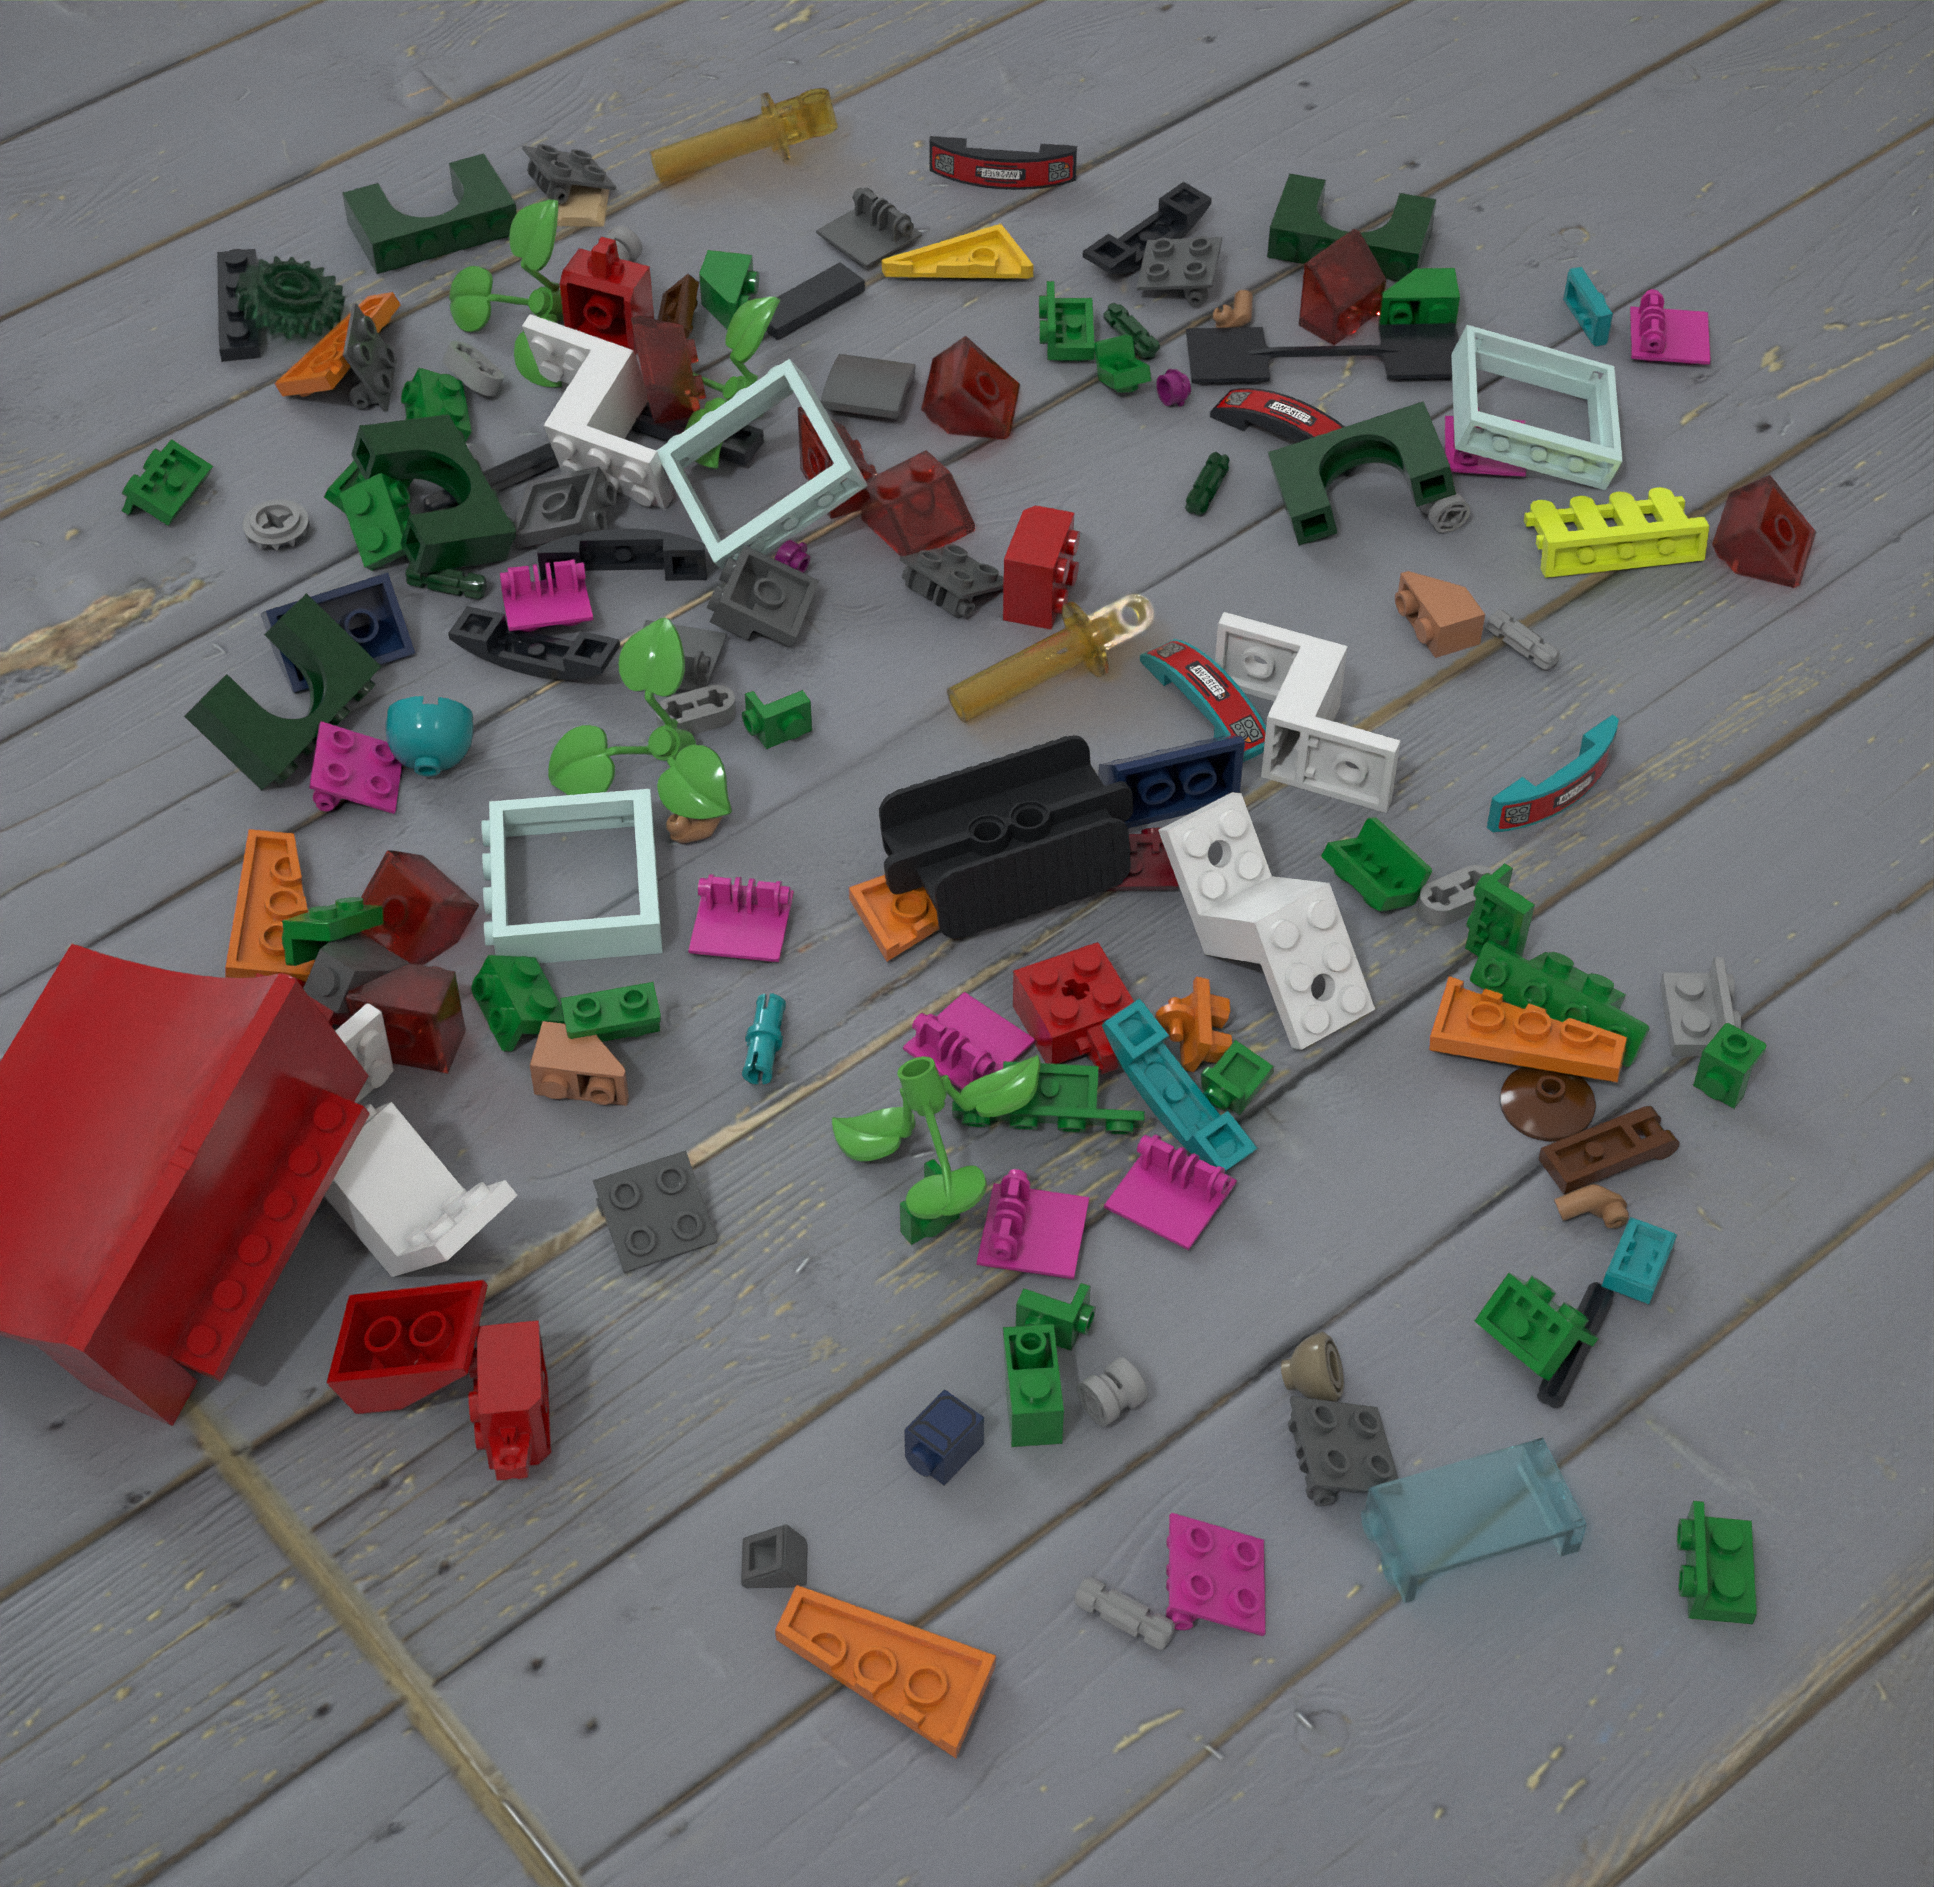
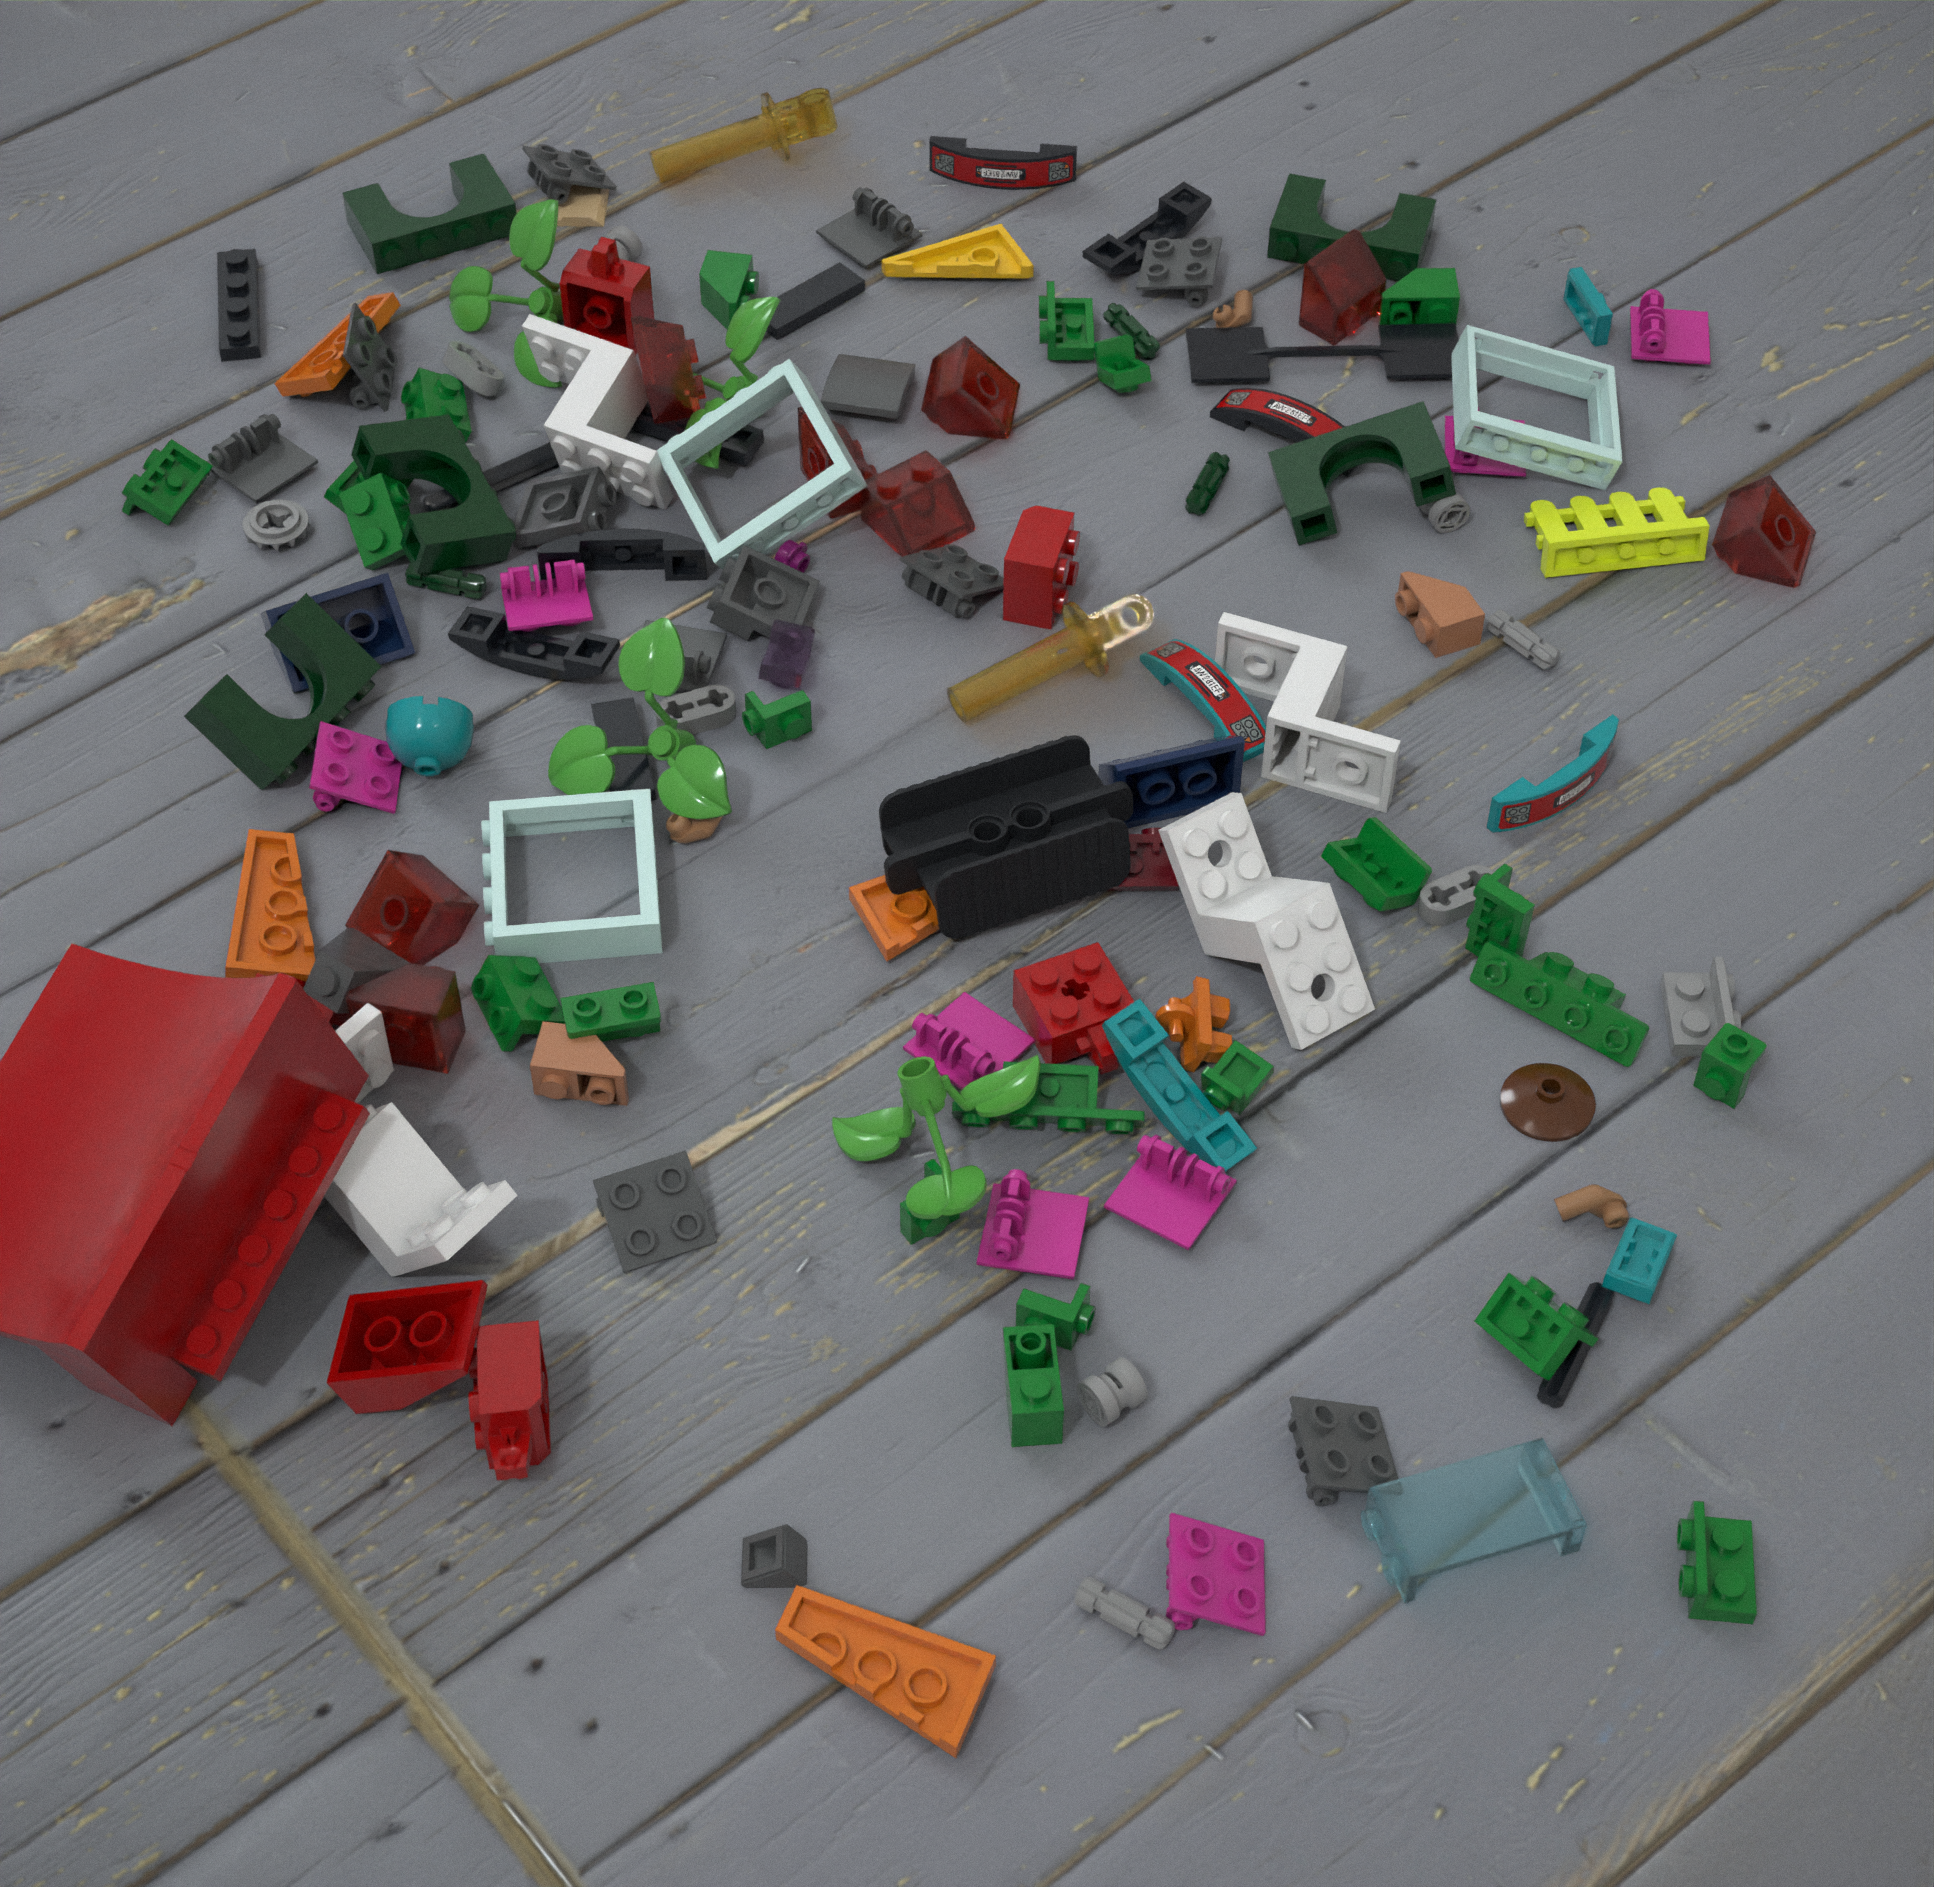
clear green gear [235,256,345,339] -> none
green bracket [282,897,384,966] -> none
reddish brown plate [653,274,700,346] -> none
dark pink hinge [688,874,794,962] -> none
teal pin [742,993,786,1085] -> none
dark blue brick [904,1389,984,1486] -> none
magenta plate [1156,369,1191,407] -> none
dark tan brick [1281,1332,1344,1402] -> none
orange wing [1429,976,1627,1082] -> none
reddish brown plate [1538,1106,1680,1195] -> none
none -> dark grey hinge [207,414,318,503]
none -> black tile [591,697,656,801]
none -> clear purple bracket [758,620,815,688]

